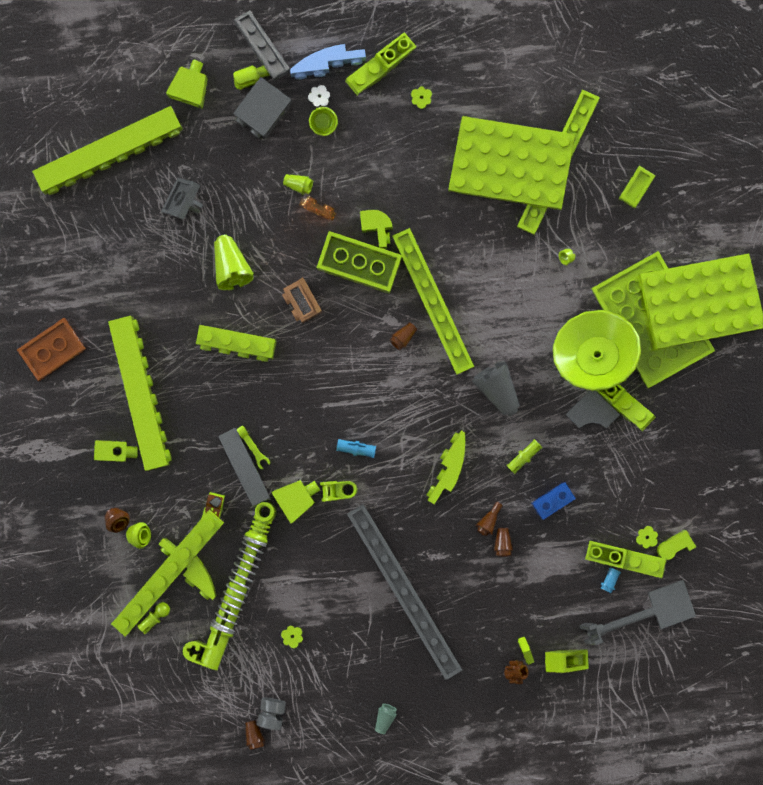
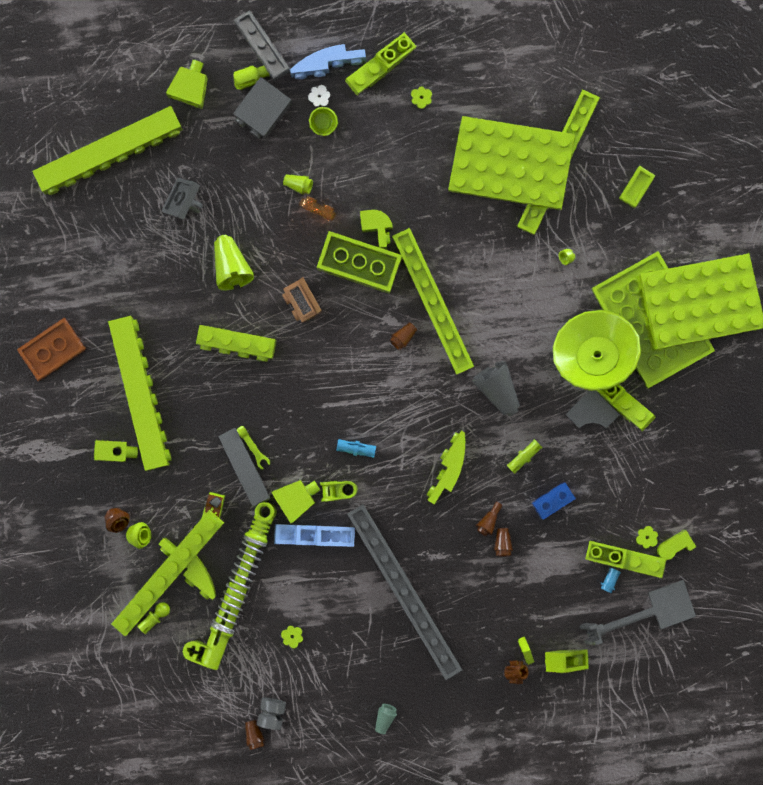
none -> light blue slope [274,524,355,547]

